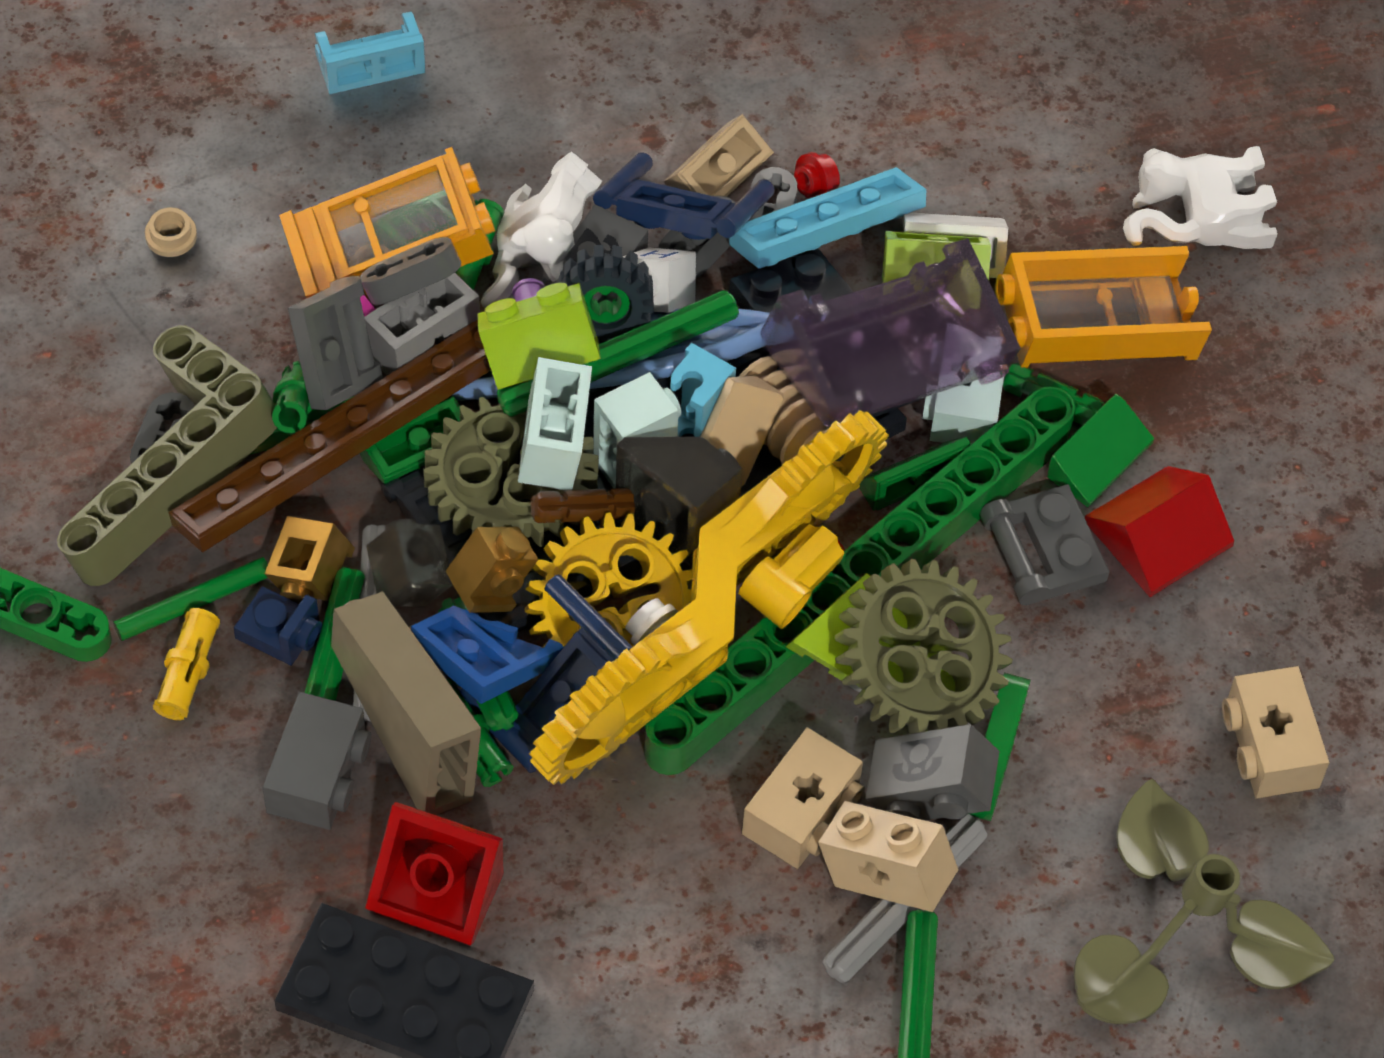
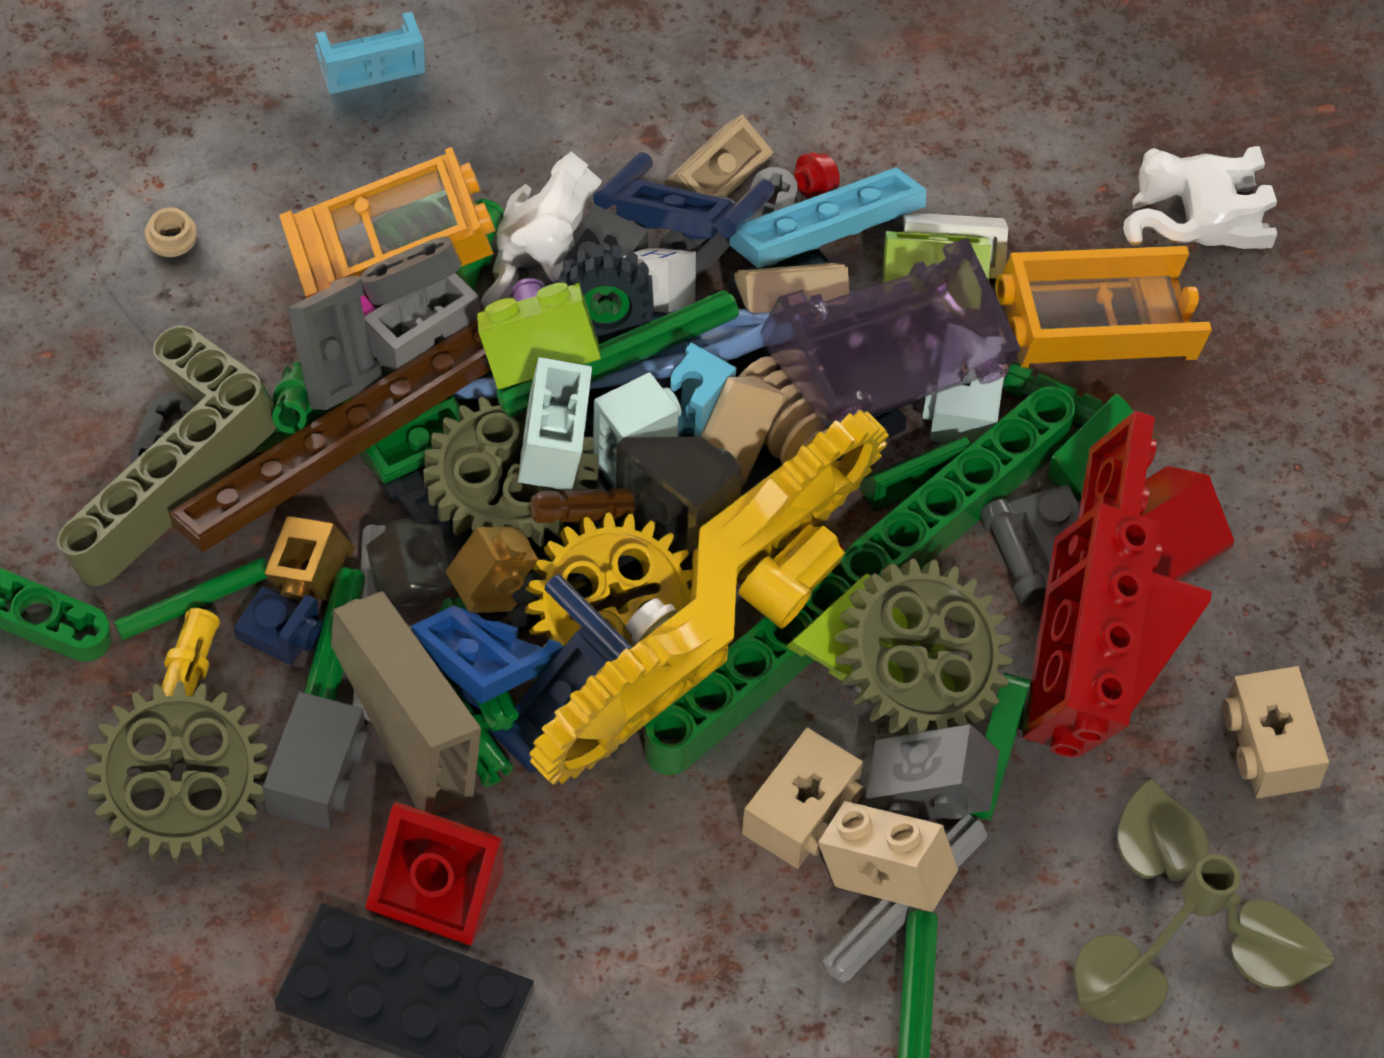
none -> olive gear [85,681,270,865]
none -> tan slope [734,263,850,313]
none -> red wedge [1022,410,1212,758]

